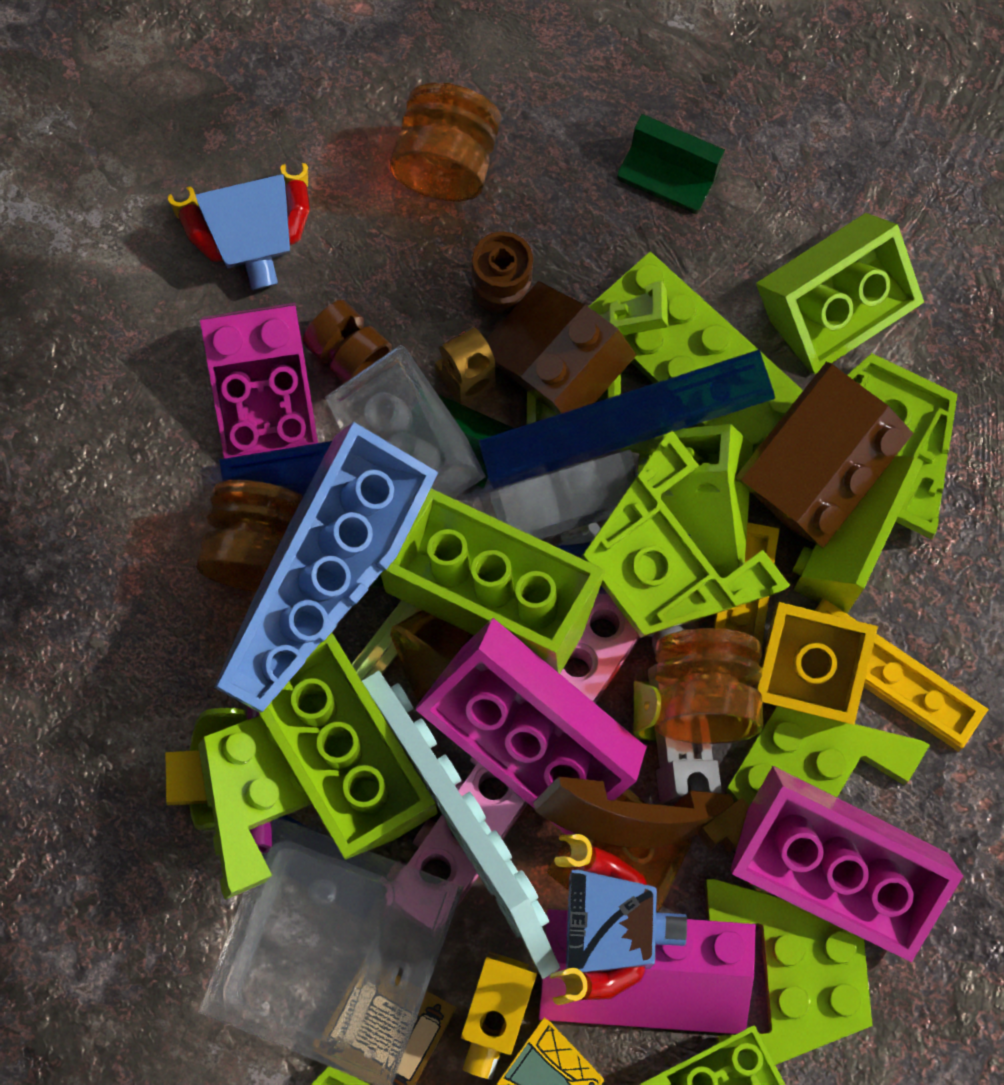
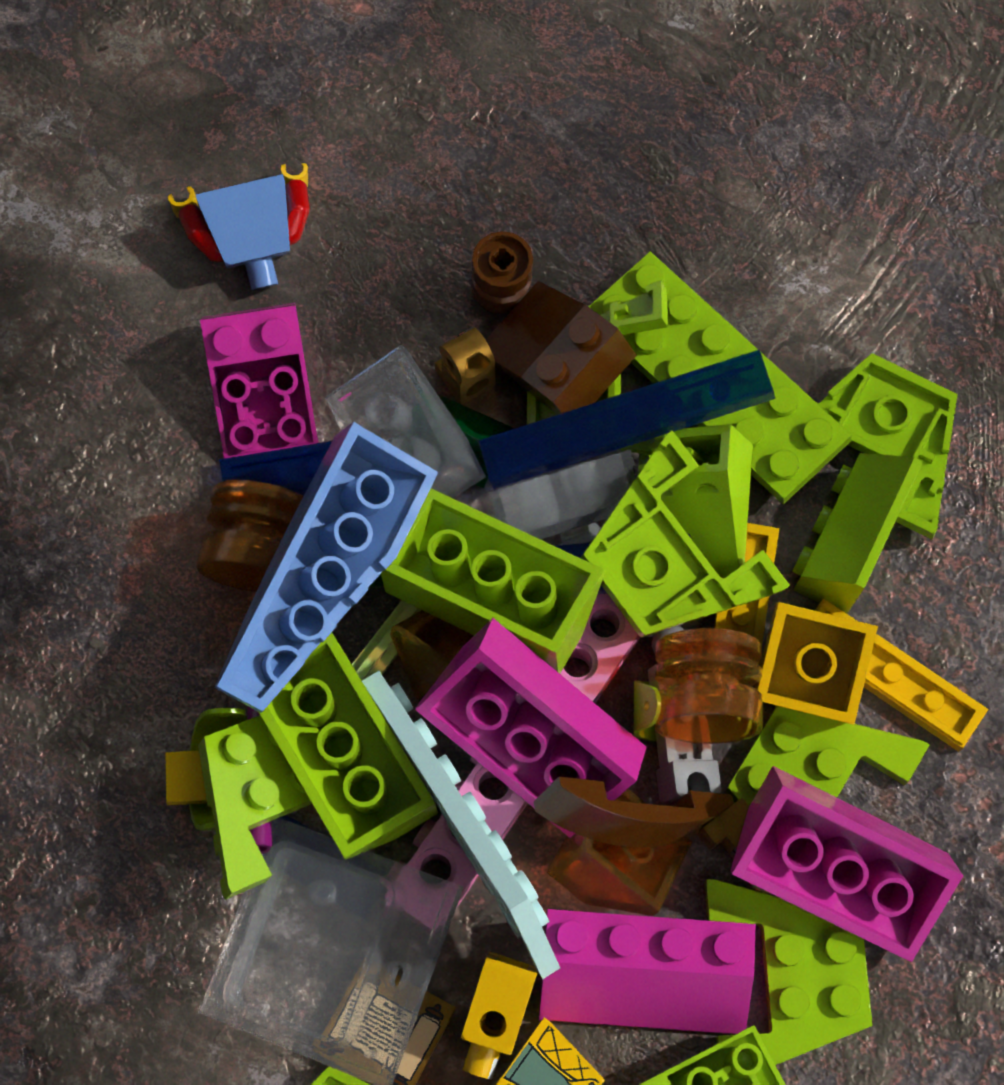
reddish brown wheel [303,300,392,389] -> none
clear orange wheel [390,82,502,202] -> none
torso [550,834,687,1005] -> none
dark green panel [617,114,725,214] -> none
reddish brown slope [735,361,914,548] -> none
lime slope [756,213,924,374] -> none

